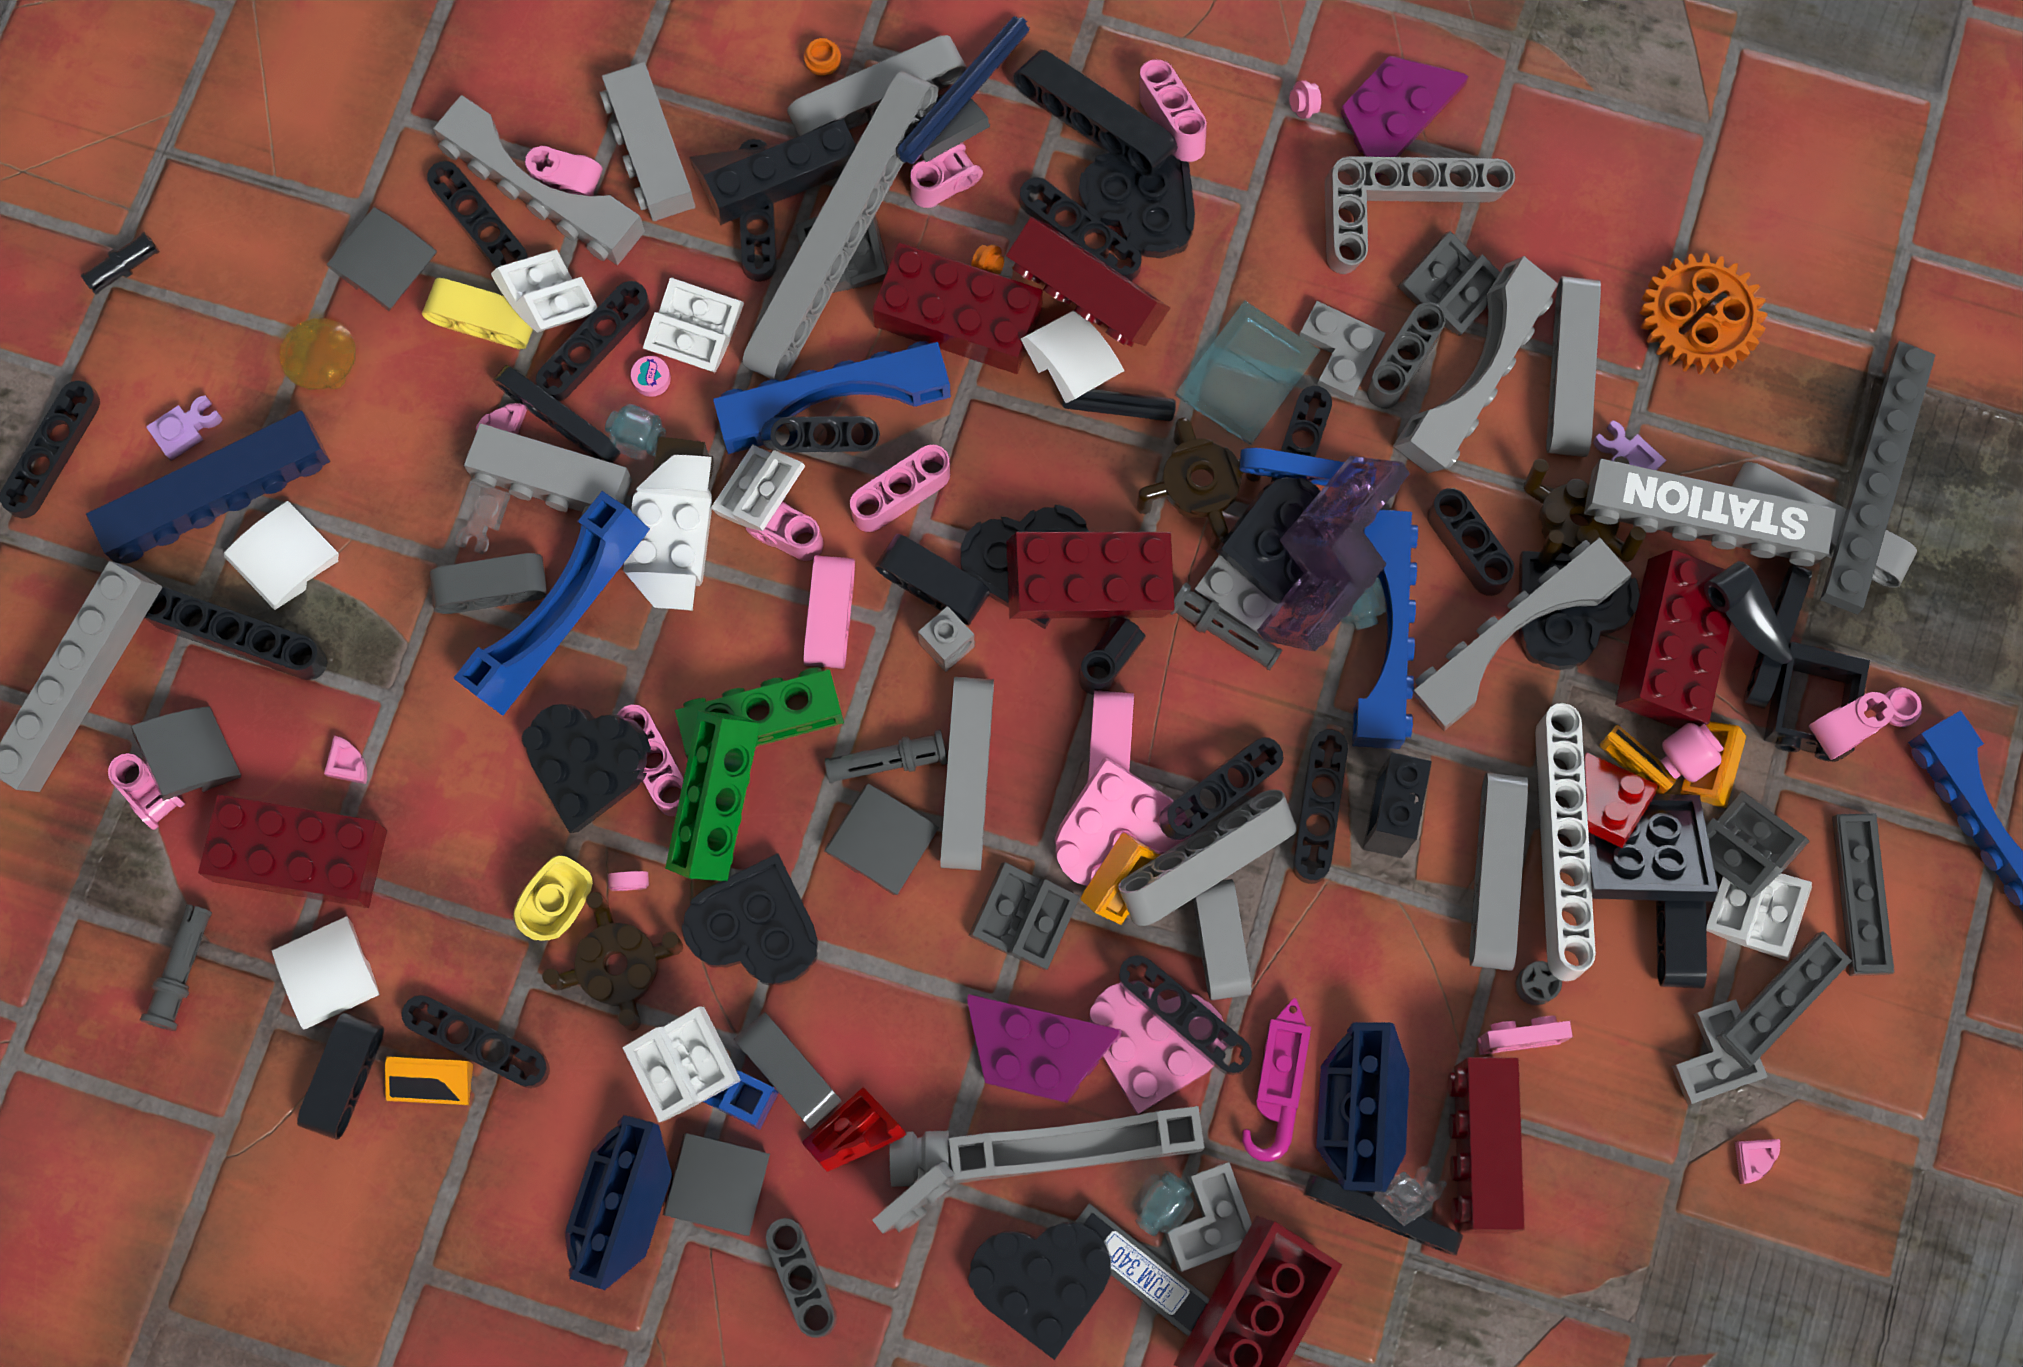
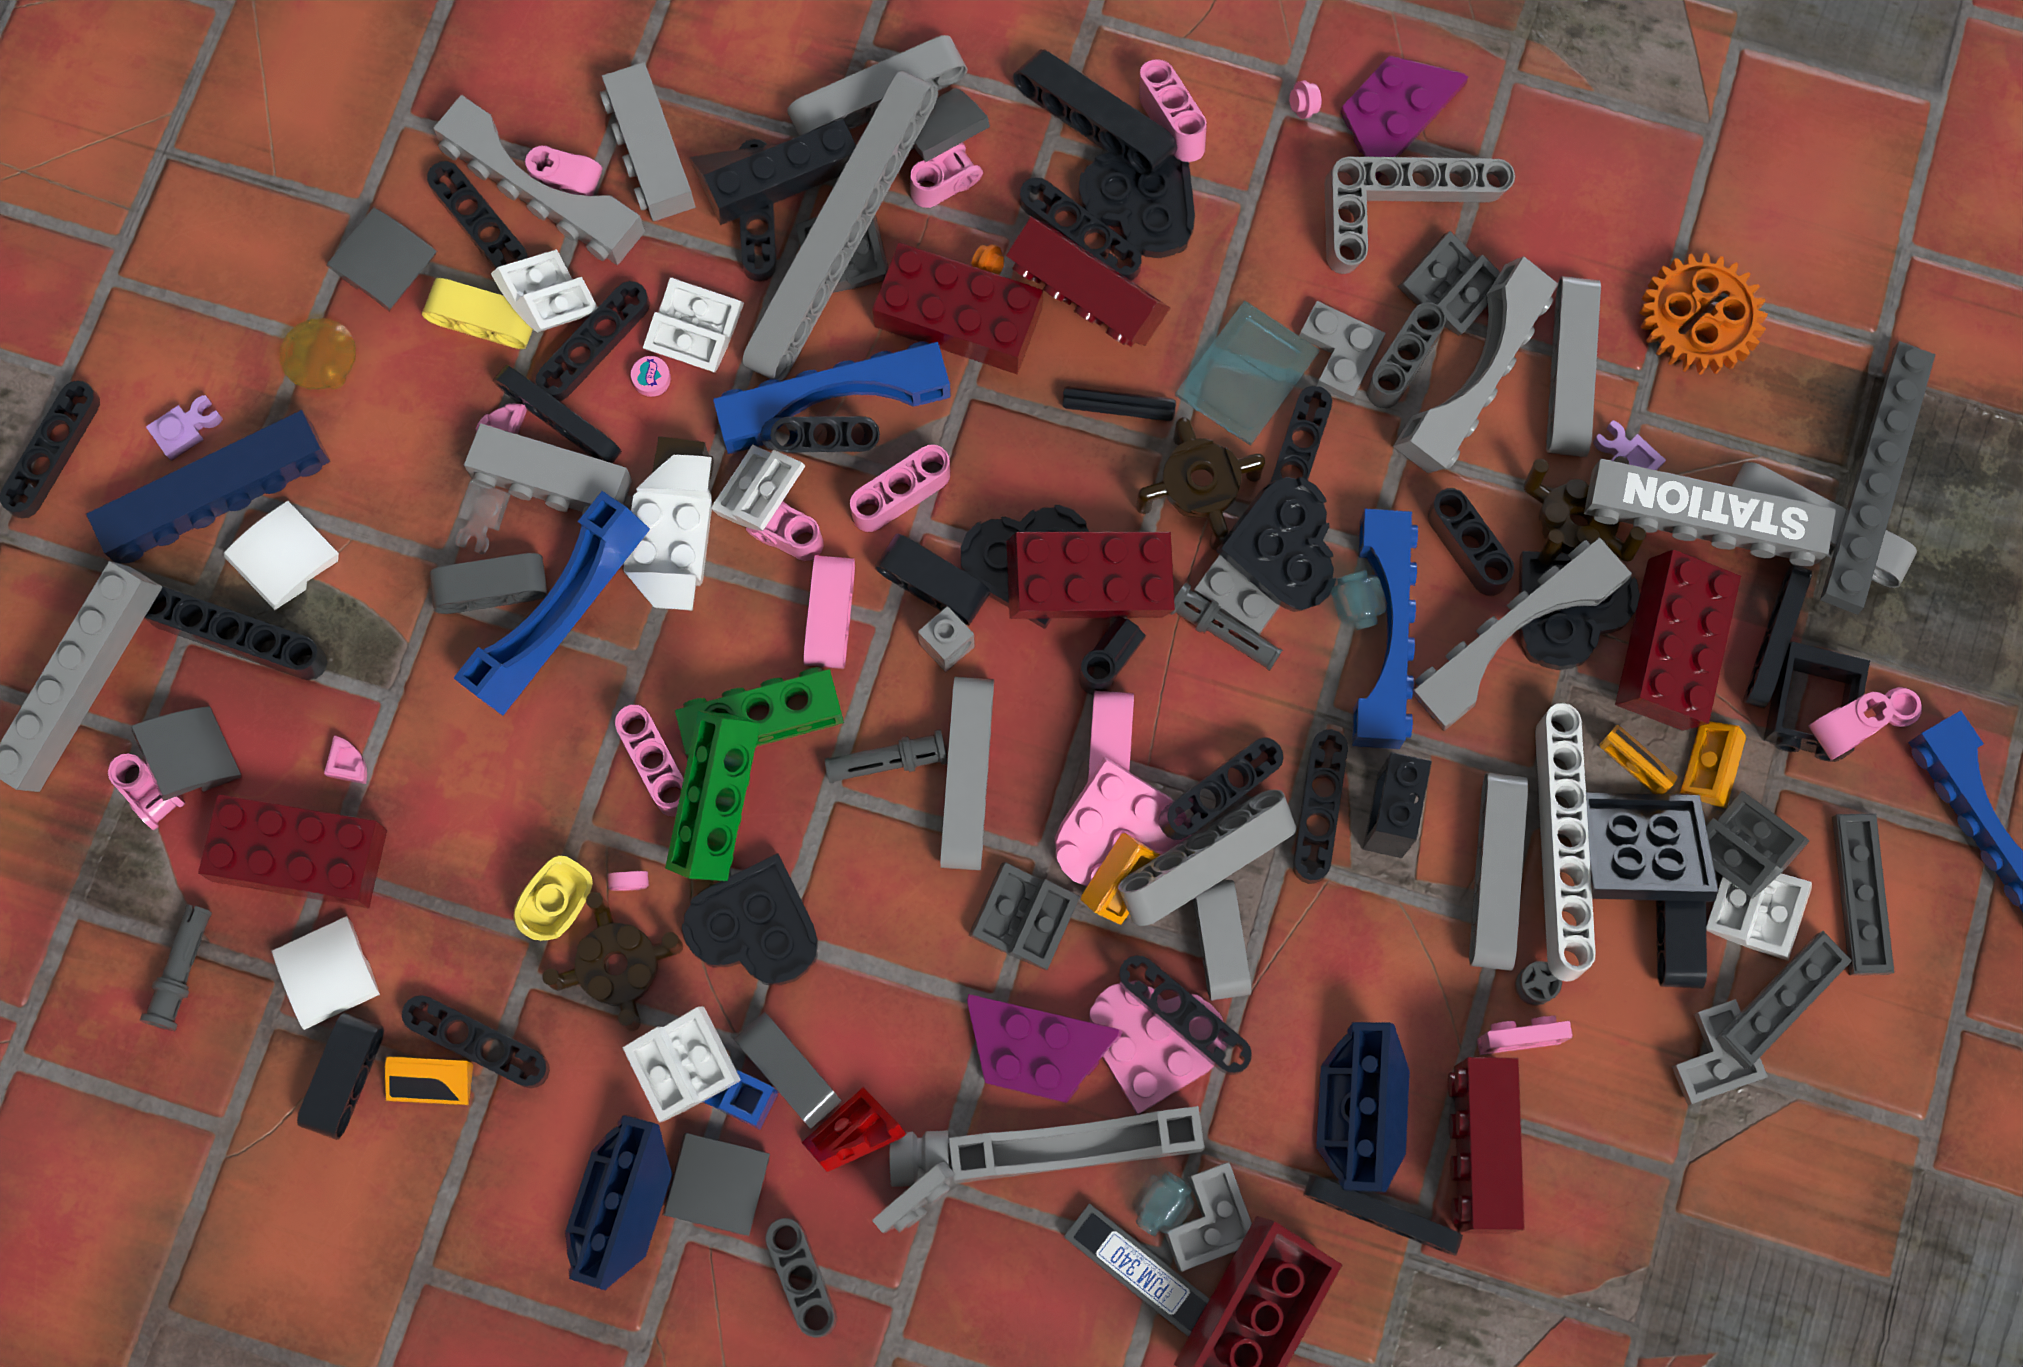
black pin [81,232,160,295] -> none
black plate [522,704,651,833] -> none
clear light blue head [605,404,666,460] -> none
orange plate [804,38,841,75] -> none
dark grey slope [824,784,939,895] -> none
dark blue axle [897,16,1029,164] -> none
black plate [968,1222,1112,1360] -> none
white slope [1021,311,1124,403] -> none
blue beam [1239,448,1379,491] -> none
dark pink plate [1242,998,1311,1162] -> none
clear purple bracket [1257,456,1410,652] -> none
clear plate [1373,1166,1447,1226] -> none
wing [1584,752,1658,848] -> none
bright pink head [1661,723,1724,782] -> none
black piece [1704,561,1793,665] -> none
bright pink tile [1735,1139,1780,1184] -> none

